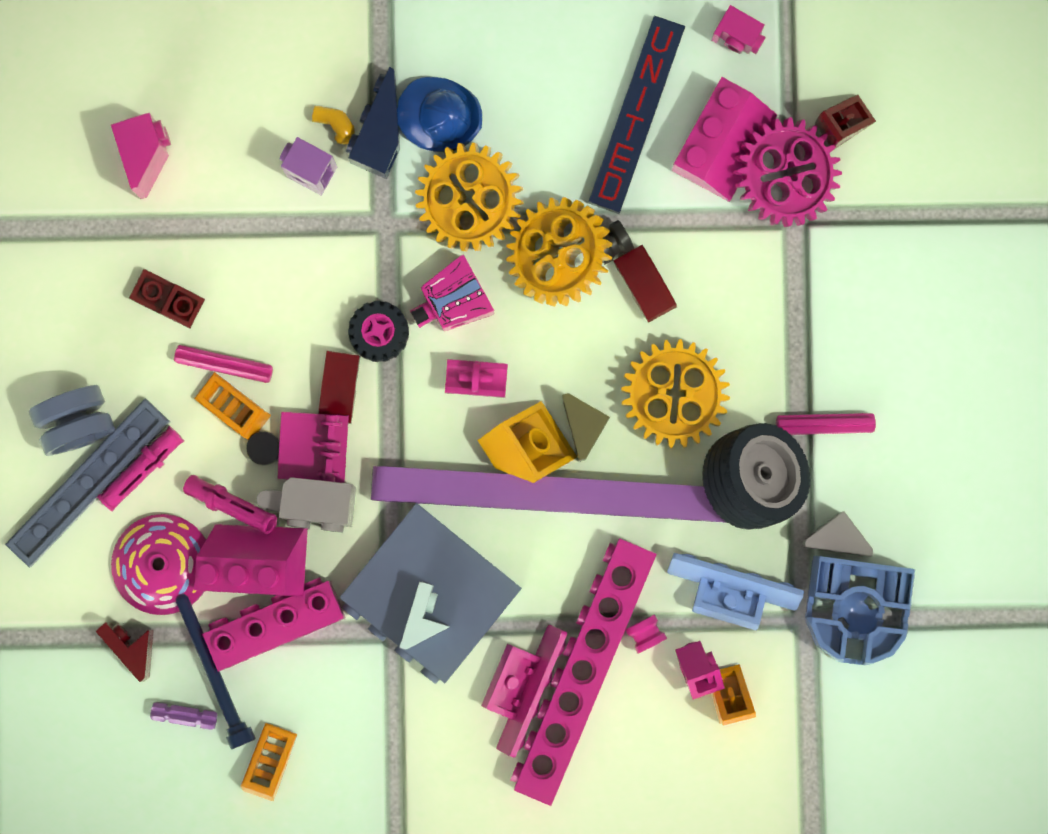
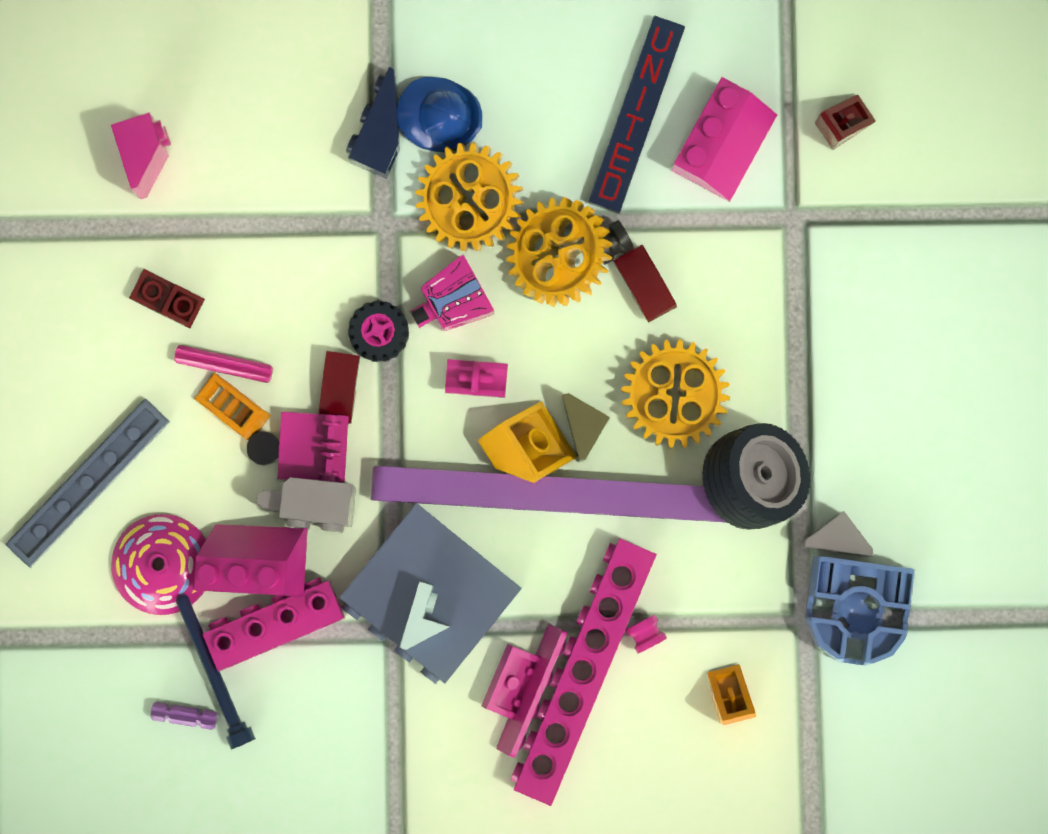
sand blue wheel [28,385,116,456] -> none
dark red slope [96,622,154,682] -> none
dark pink pin [97,426,185,512] -> none
dark pink pin [183,475,277,535] -> none
light orange slope [241,723,297,801] -> none
medium lavender brick [279,137,338,196] -> none
yellow arm [312,105,355,145] -> none
light blue bracket [667,553,804,631] -> none
dark pink brick [675,641,725,700] -> none
dark pink brick [711,5,766,54] -> none
dark pink gear [733,117,842,227] -> none
dark pink axle [776,413,876,435] -> none

